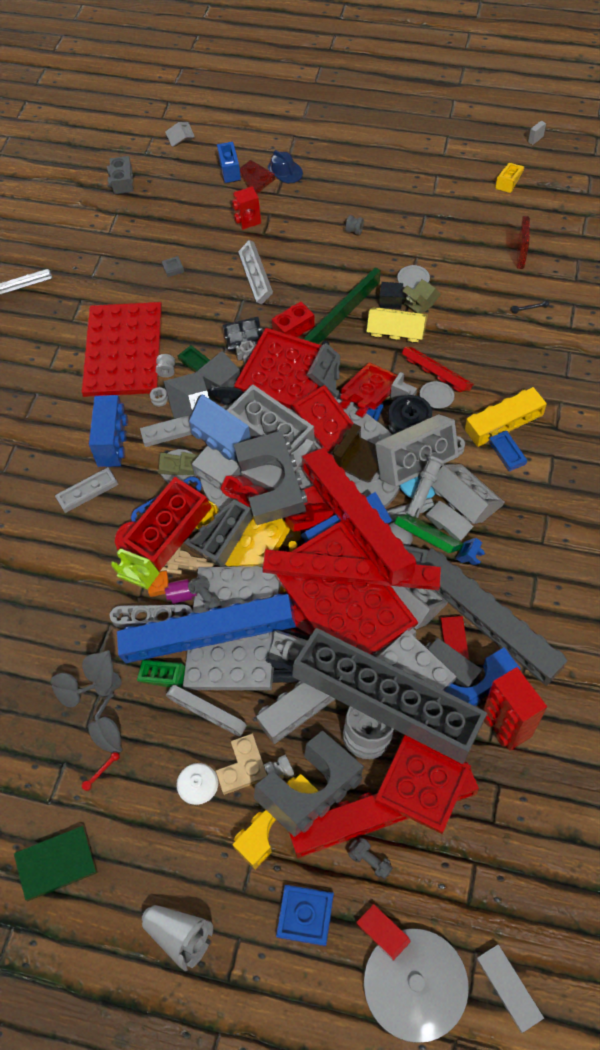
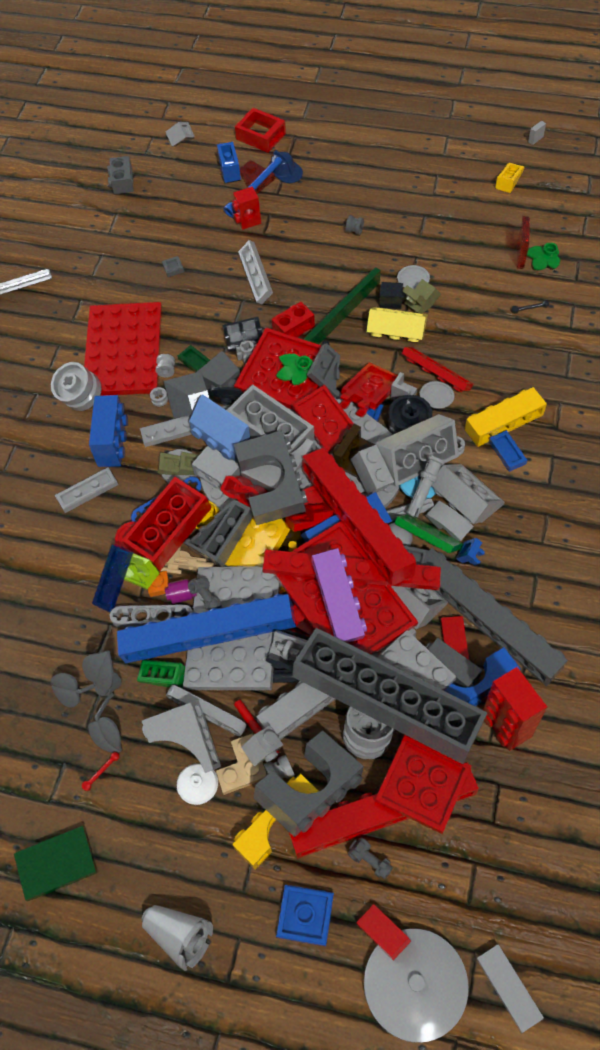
none -> light grey wheel [51,362,101,411]
none -> clear blue plate [92,544,133,612]
none -> light grey arch [142,700,221,773]
none -> blue piece [223,157,282,218]
none -> red bar [234,700,280,758]
none -> red window [235,108,286,153]
none -> light grey brick [241,726,283,767]
none -> green plate [276,354,313,385]
none -> medium lavender brick [312,548,367,643]
none -> light grey brick [351,445,394,496]
none -> green plate [525,243,560,270]

